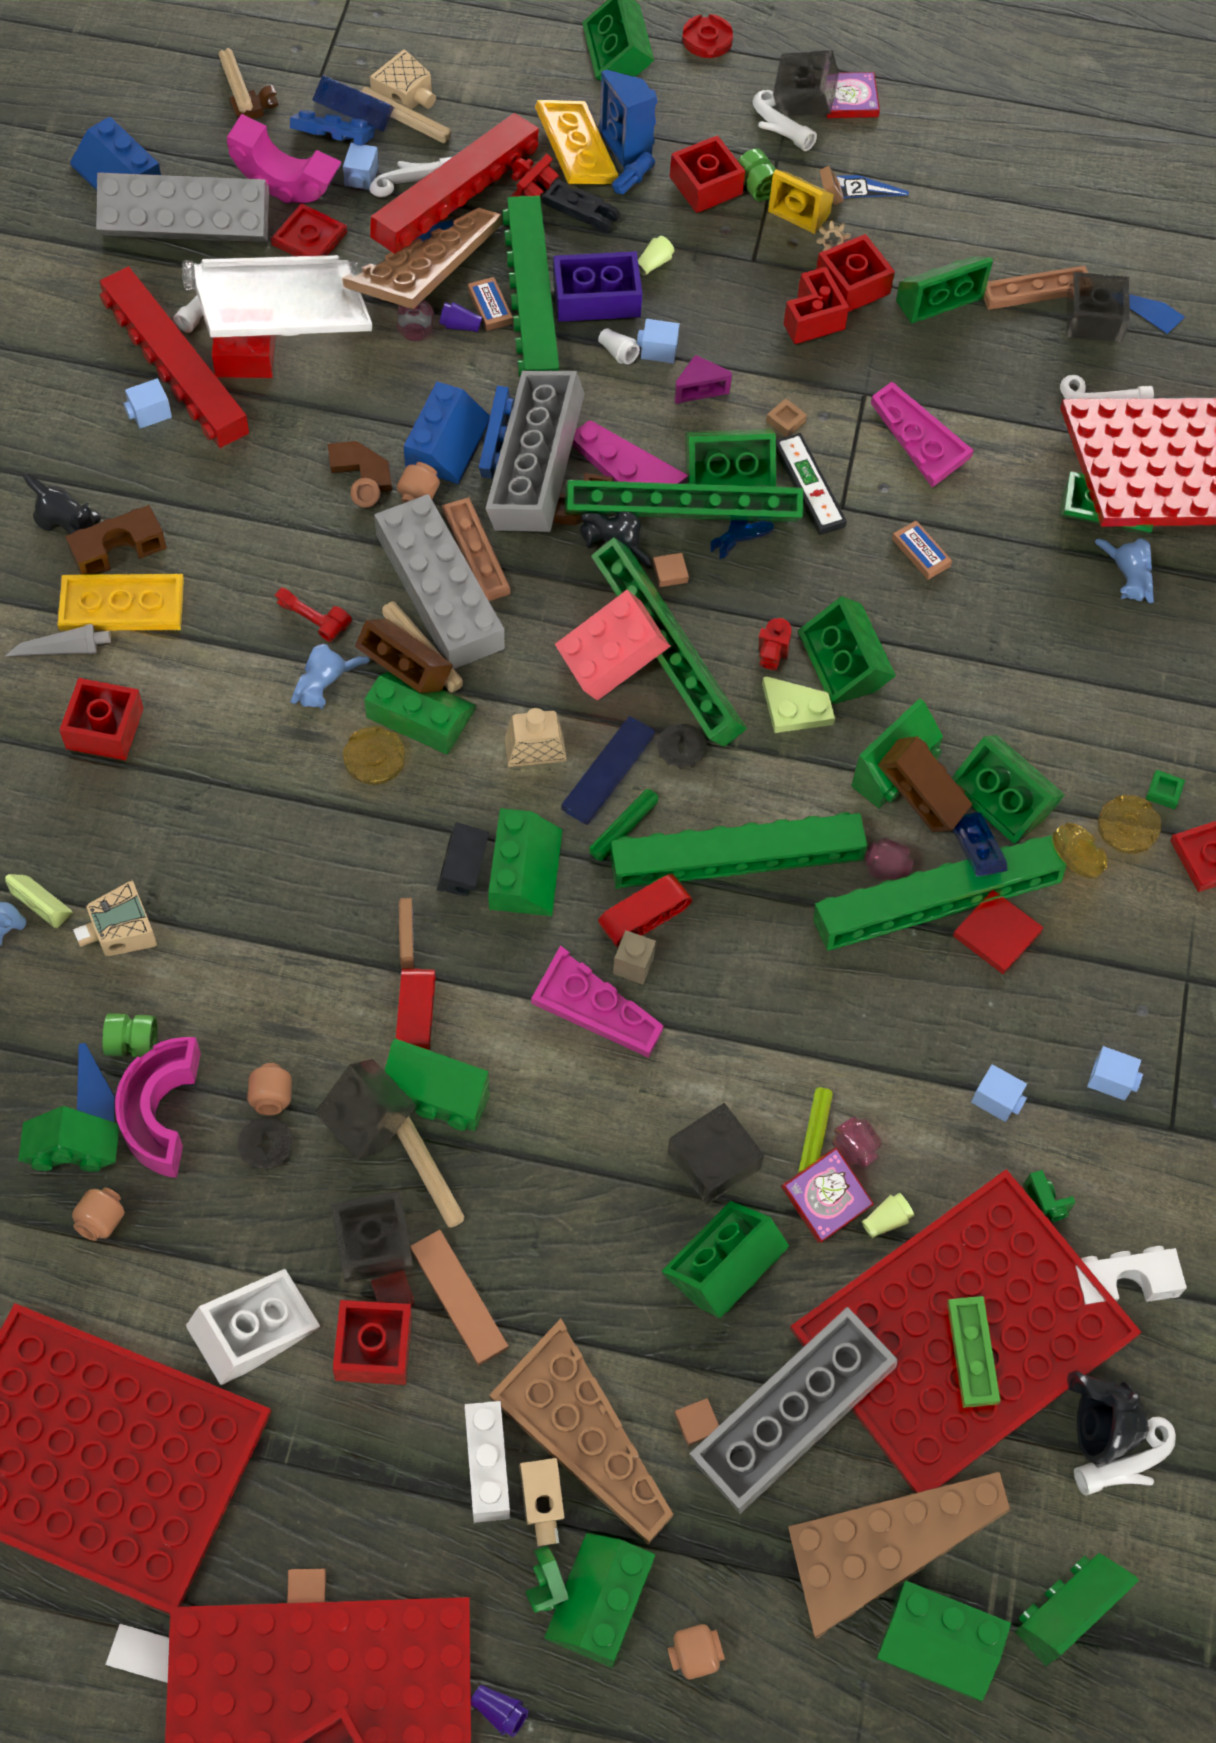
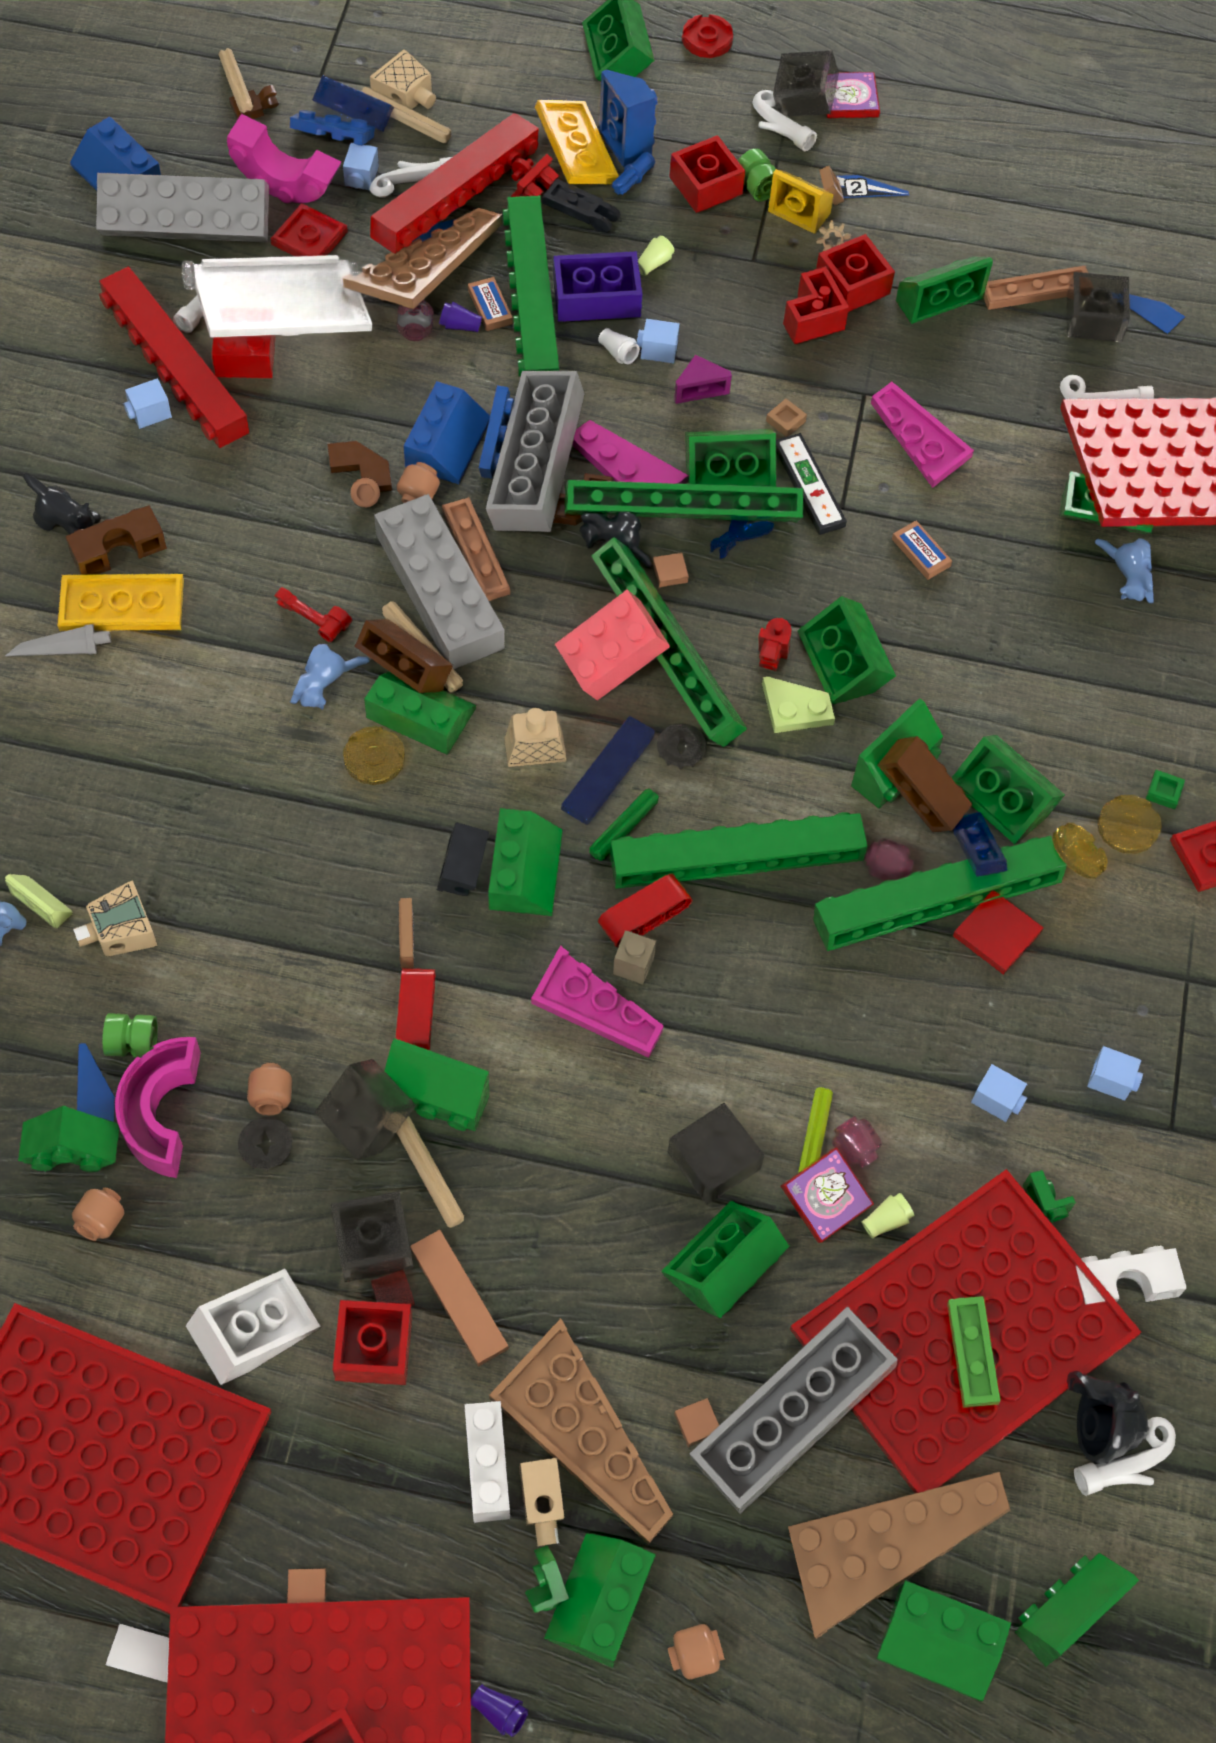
red brick [59,678,144,761] -> none

